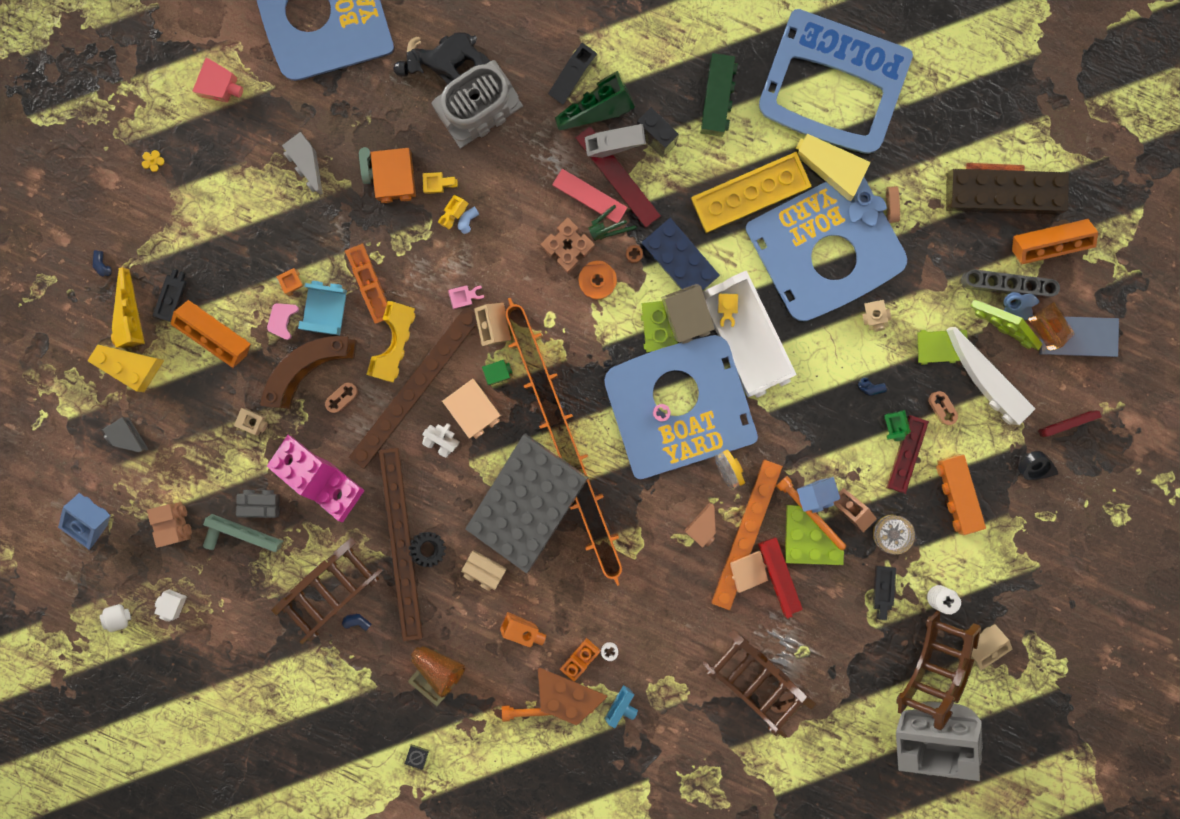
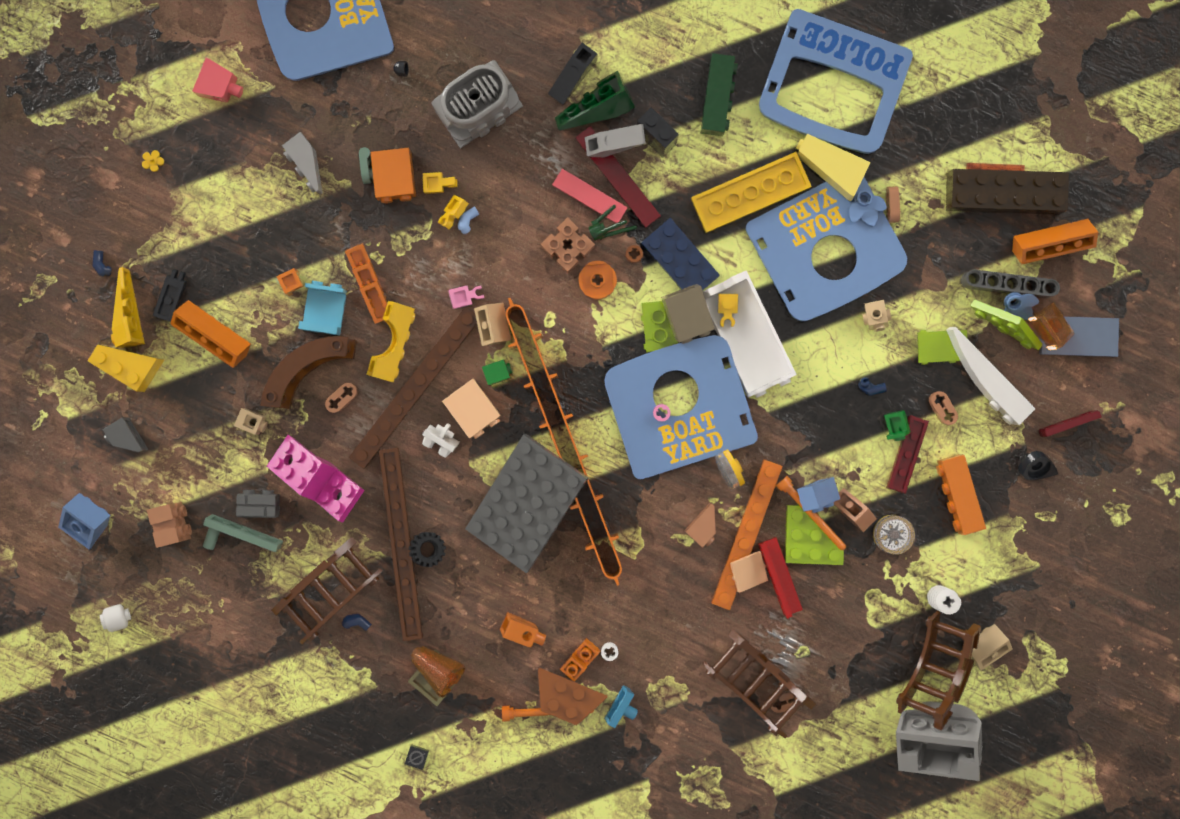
white brick [155,589,187,621] -> none
bright pink piece [267,304,299,340] -> none
black animal [407,32,490,85] -> none
tan brick [461,550,507,591] -> none
black hinge [873,566,896,620] -> none

